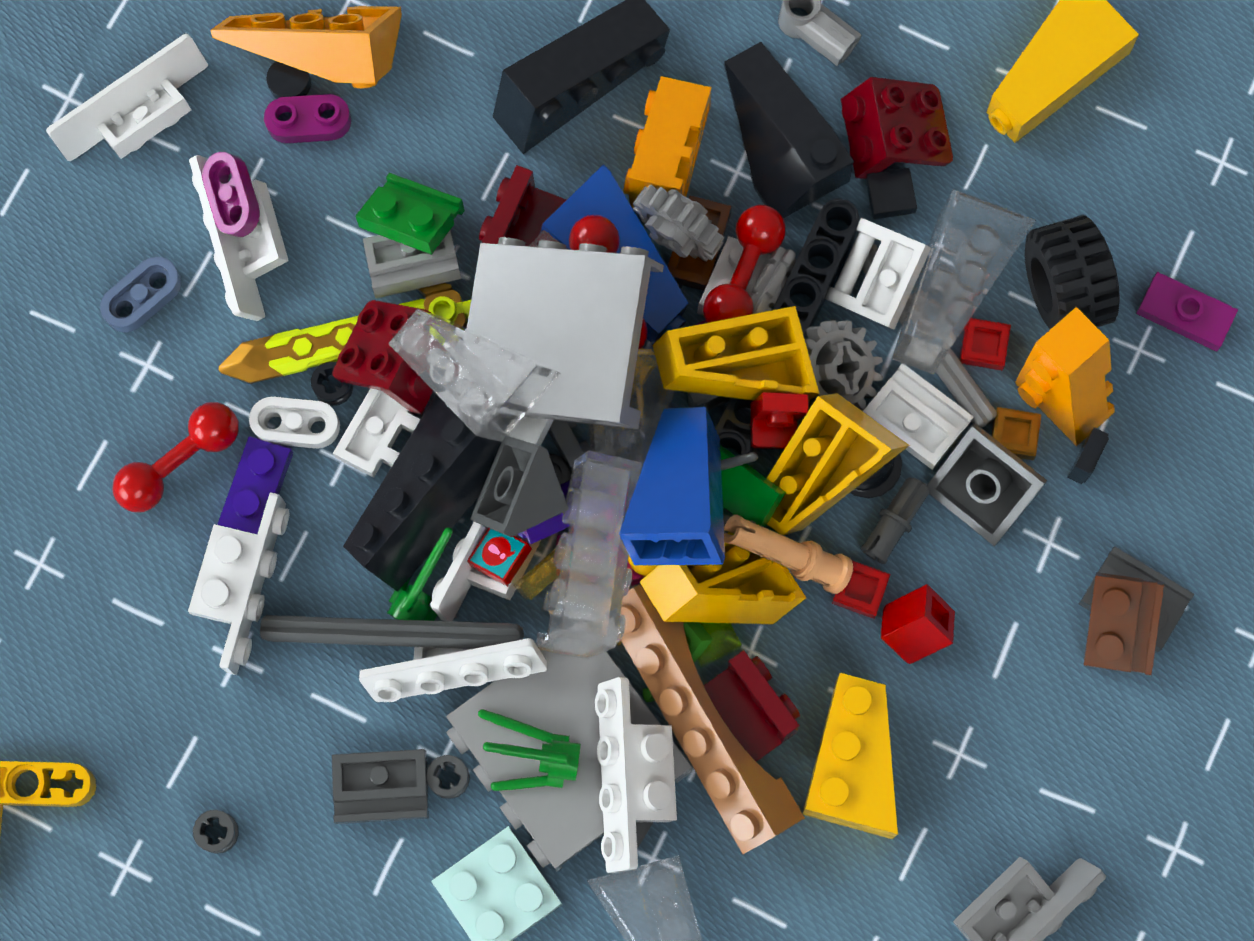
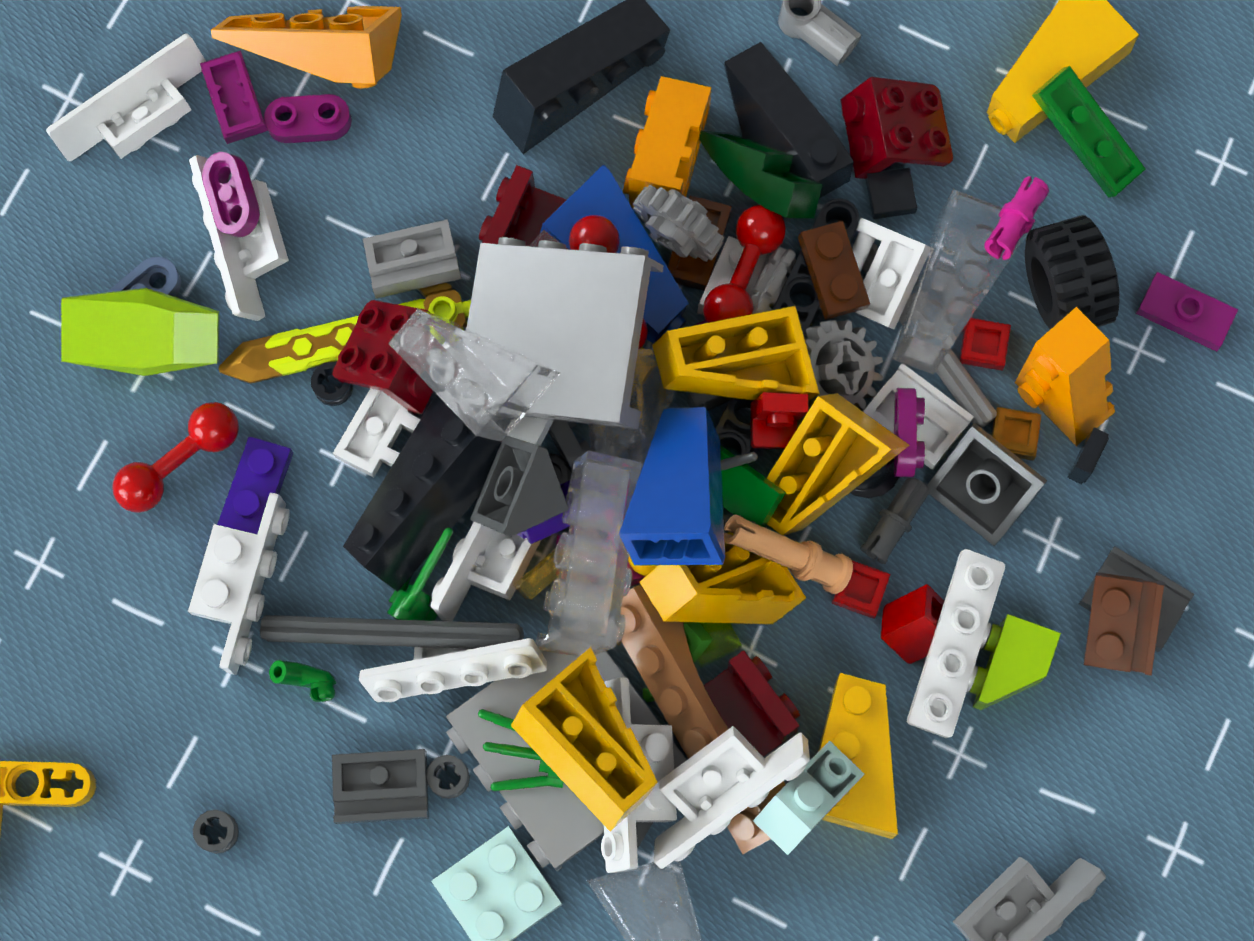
white plate [249,397,340,449] -> none
black tile [266,61,311,99] -> none
green plate [356,173,465,255] -> none
tile [467,528,532,587] -> none
none -> lime piece [61,288,219,376]
none -> magenta plate [200,50,268,144]
none -> green arm [269,660,336,702]
none -> yellow wedge [511,647,658,832]
none -> white bracket [654,726,810,869]
none -> dark green slope [699,131,823,219]
none -> light aqua slope [753,741,864,855]
none -> reddish brown plate [798,221,871,320]
none -> magenta plate [894,388,925,477]
none -> white bracket [907,549,1005,738]
none -> lime slope [969,614,1061,710]
none -> dark pink pin [984,176,1049,260]
none -> green tile [1032,66,1146,198]

